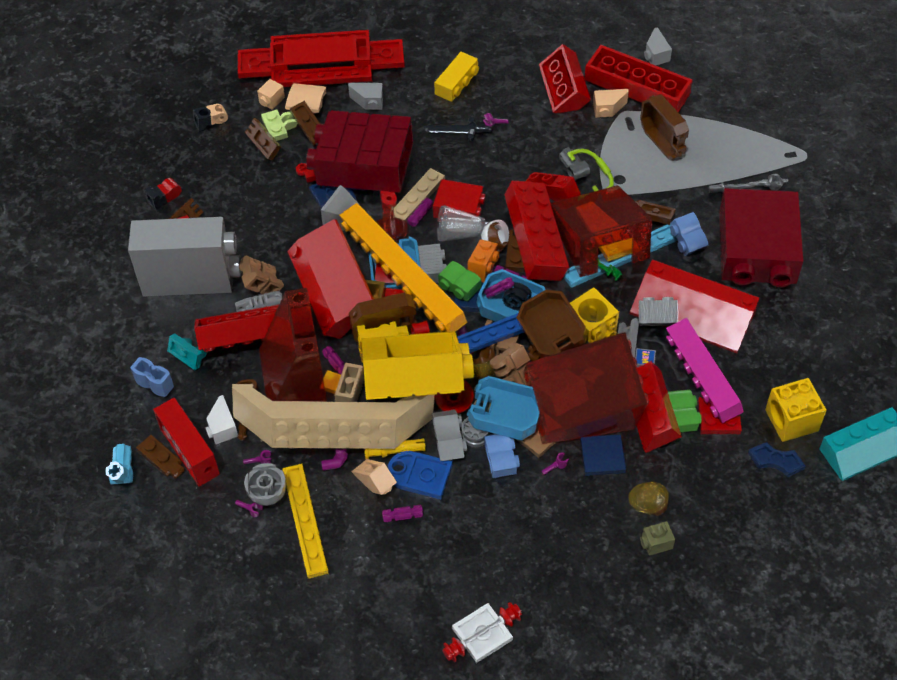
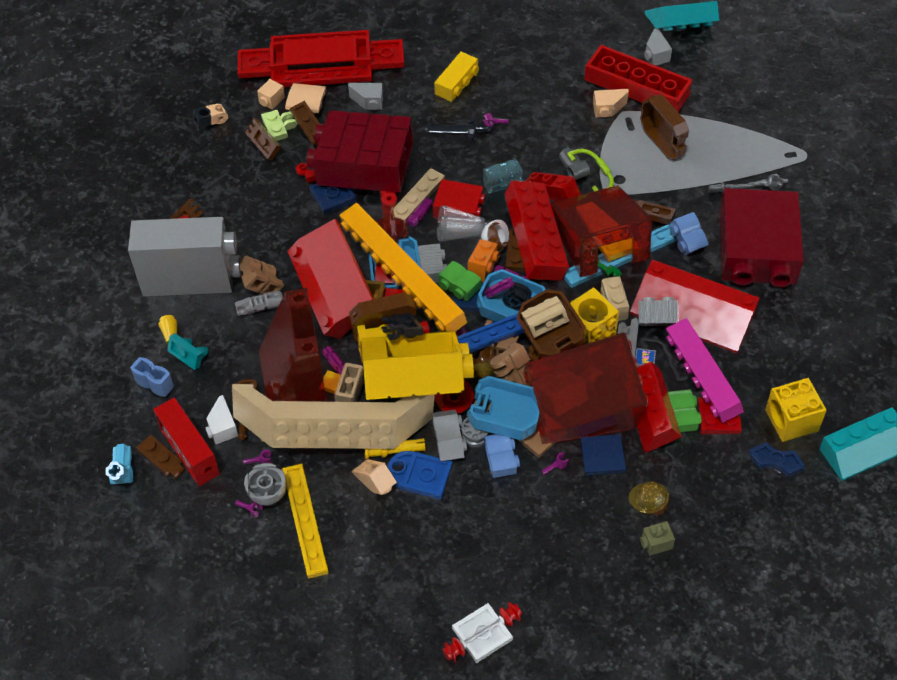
leg [144,178,182,210] -> none
red brick [194,299,314,351] -> none
light grey slope [321,185,360,231] -> none
magenta arm [321,448,348,471] -> none
magenta axle [382,505,423,522] -> none
red slope [539,44,591,113] -> none
none -> yellow cone [158,315,177,344]
none -> black plate [381,313,423,340]
none -> clear light blue brick [483,159,523,194]
none -> tan brick [522,296,569,338]
none -> tan brick [600,276,629,321]
none -> teal slope [645,1,719,31]

